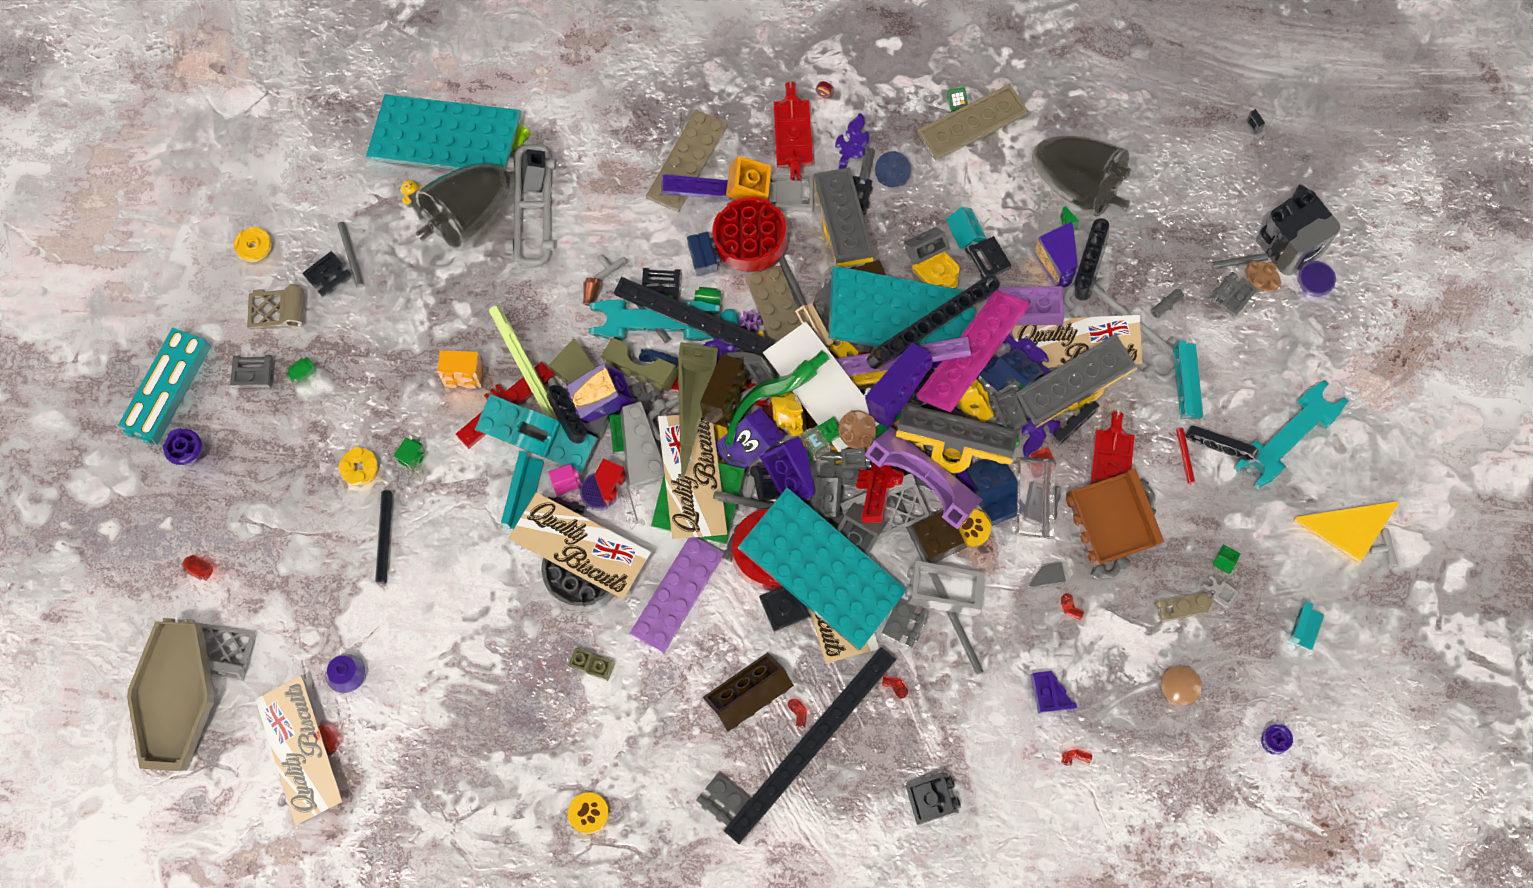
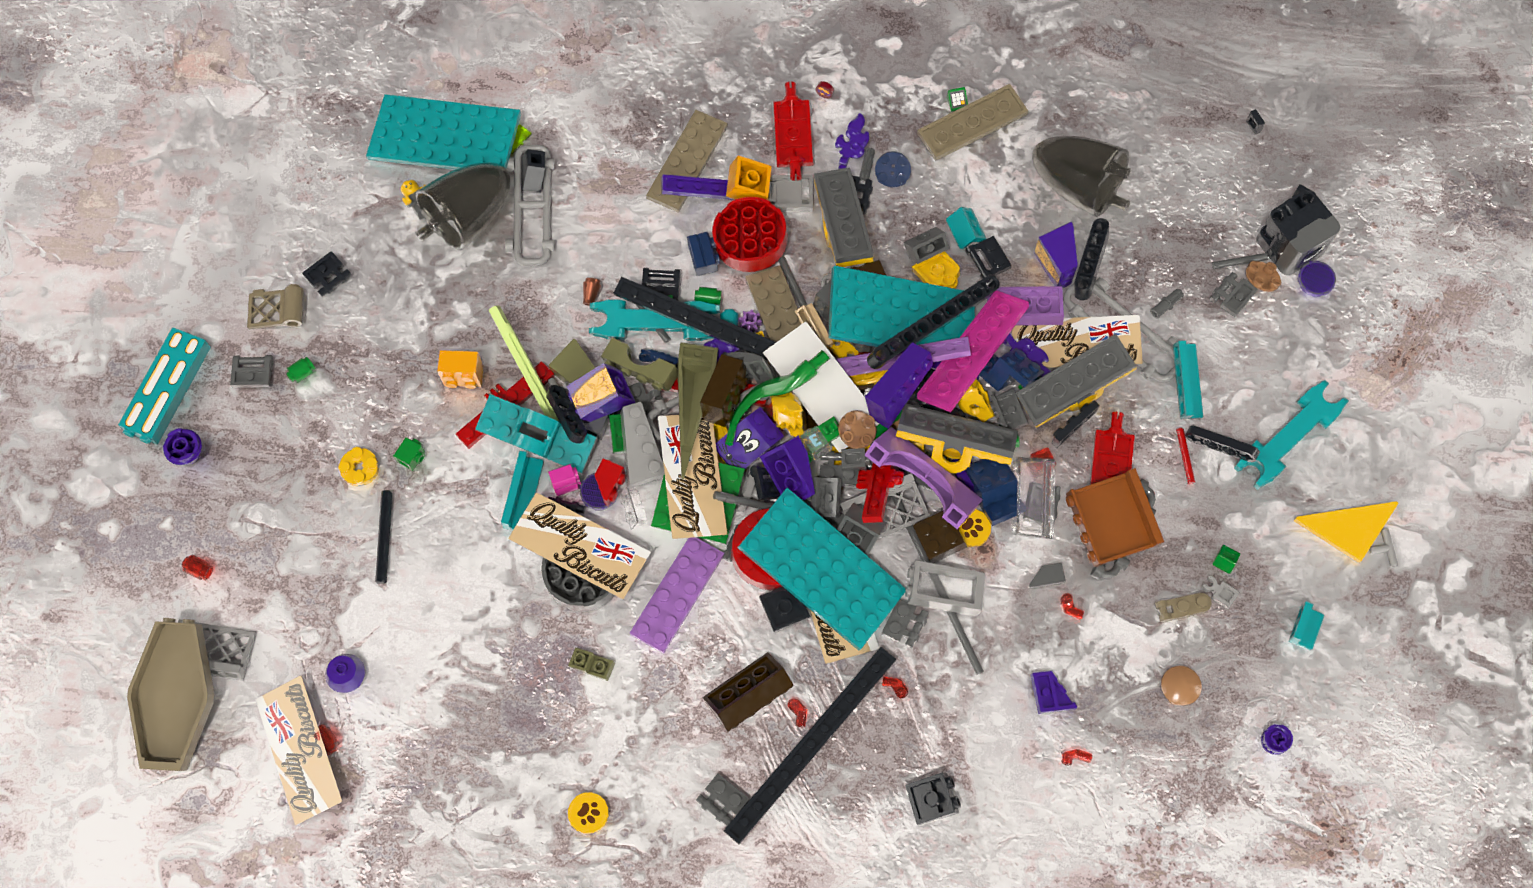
yellow plate [234,227,272,262] -> none
dark grey bar [337,222,364,288] -> none
light grey piece [594,254,627,281] -> none
dark purple piece [1022,416,1060,458] -> none
green slope [1060,206,1079,230] -> none

